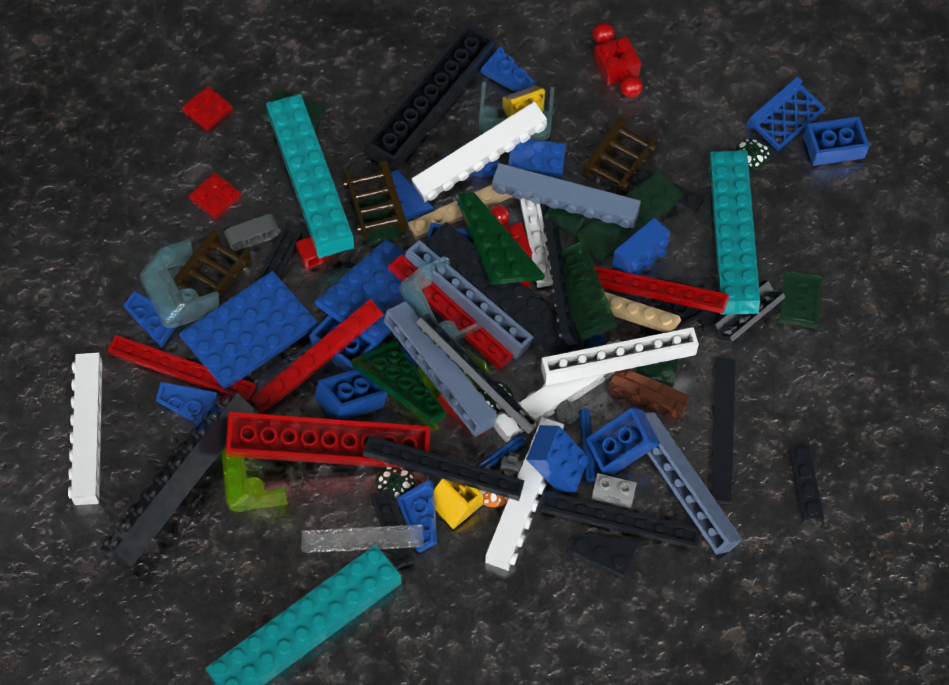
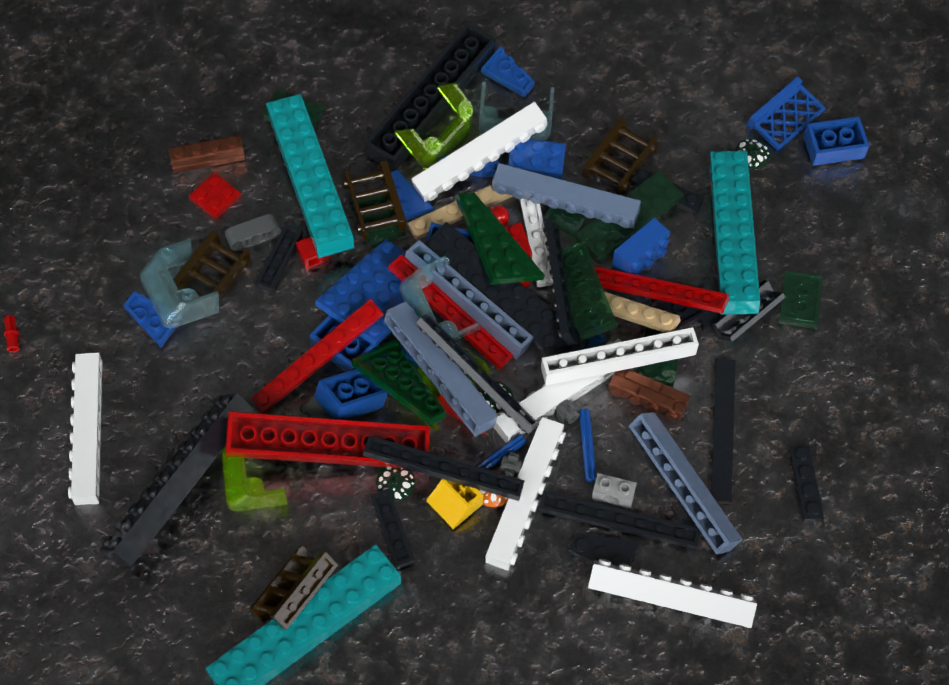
red plate [107,335,257,403] -> none
blue wing [156,382,218,425] -> none
blue plate [179,271,318,390] -> none
red plate [182,86,233,131] -> none
clear plate [301,525,424,553] -> none
blue wing [396,480,437,553] -> none
yellow slope [502,86,545,118] -> none
blue brick [526,425,589,492] -> none
blue brick [586,407,660,475] -> none
red brick [592,22,643,98] -> none
none -> red axle [3,315,20,352]
none -> copper brick [168,135,245,173]
none -> dark brown fence [249,545,338,630]
none -> clear neon green windscreen [396,83,473,170]
none -> white brick [588,559,757,628]

